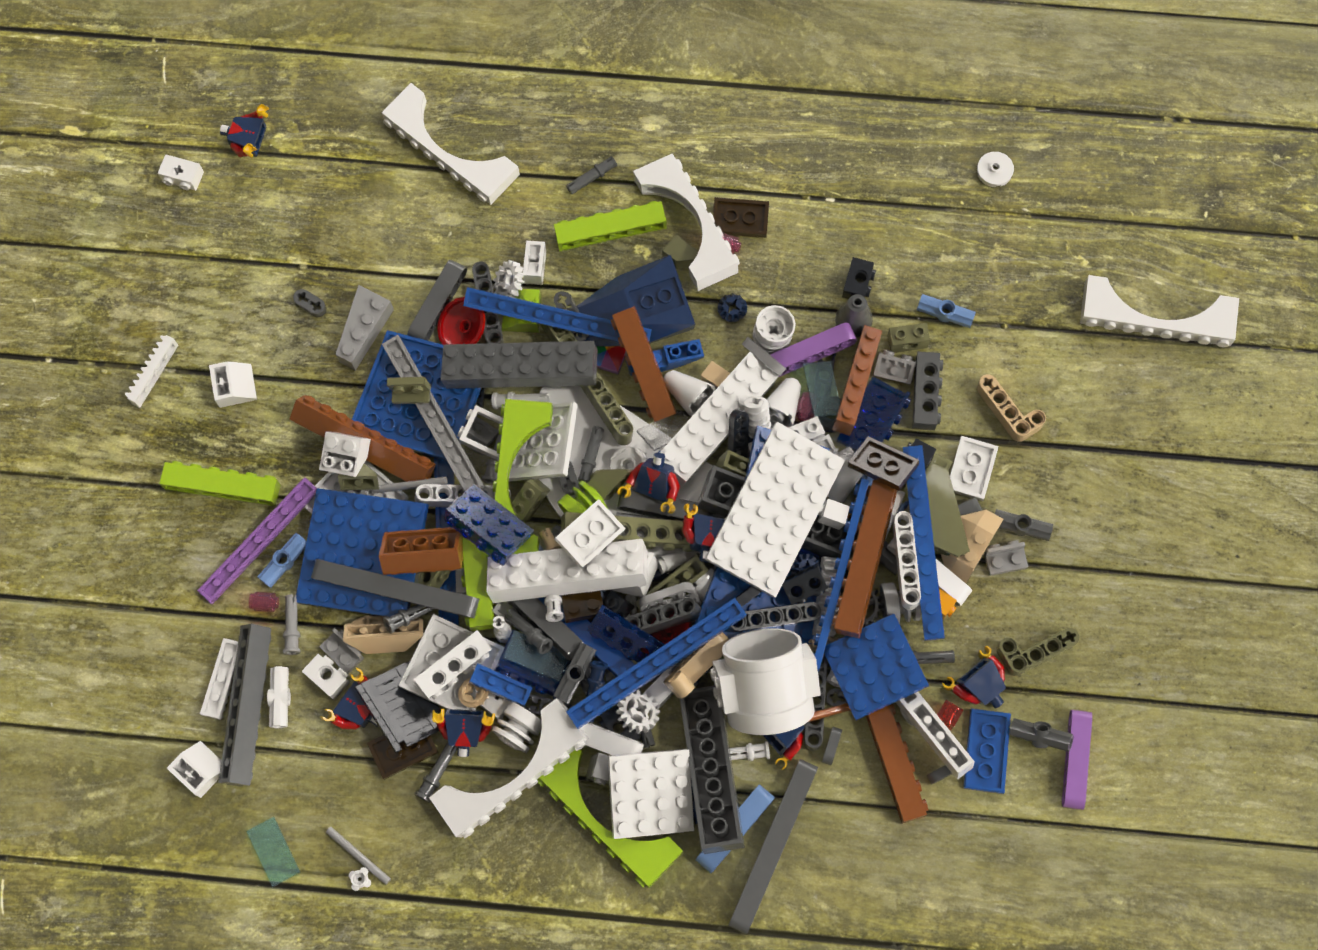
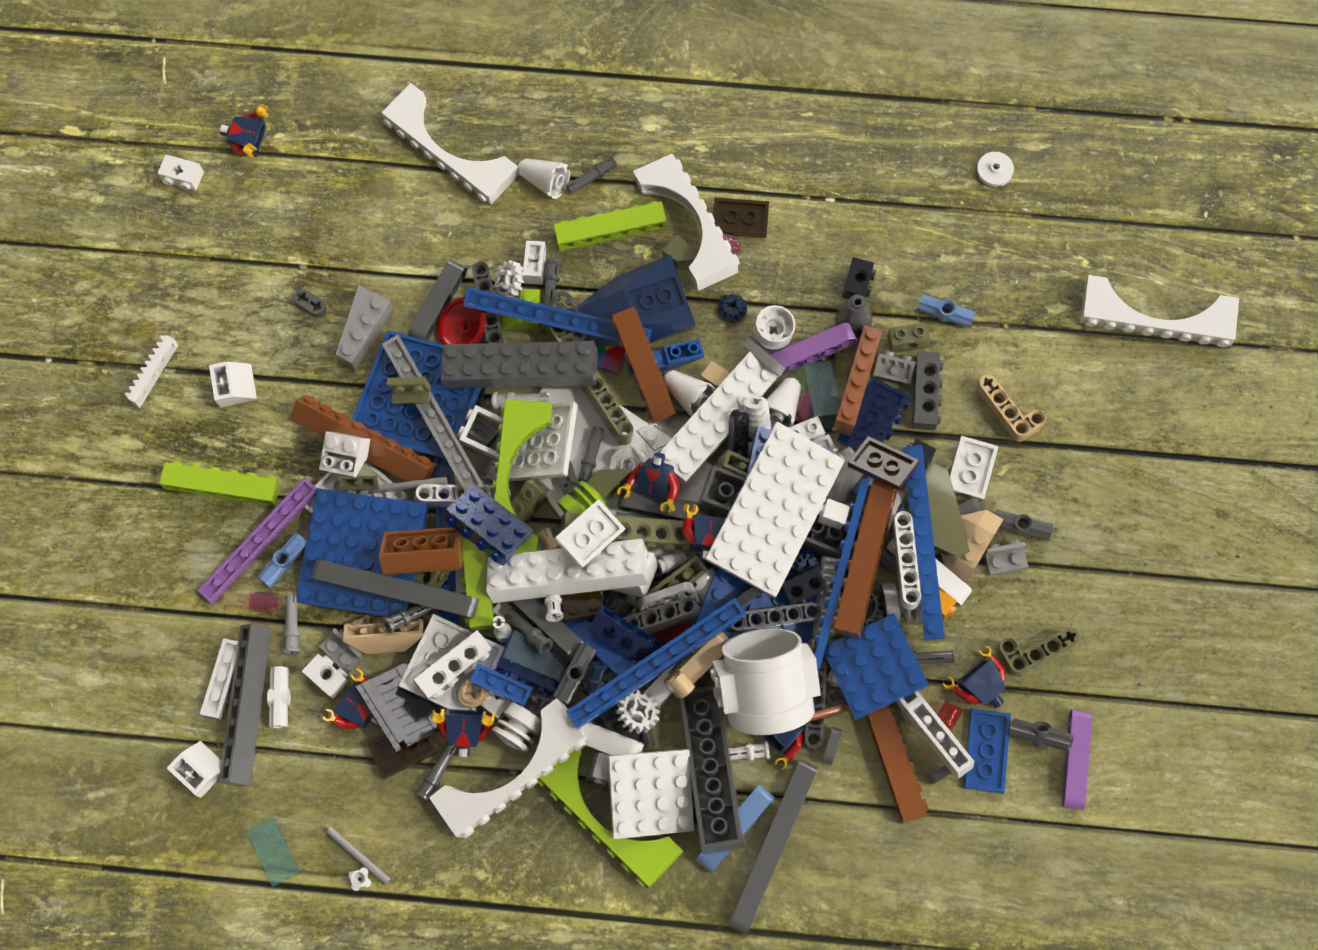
none -> white cone [518,158,570,199]
none -> dark grey pin [542,259,562,306]

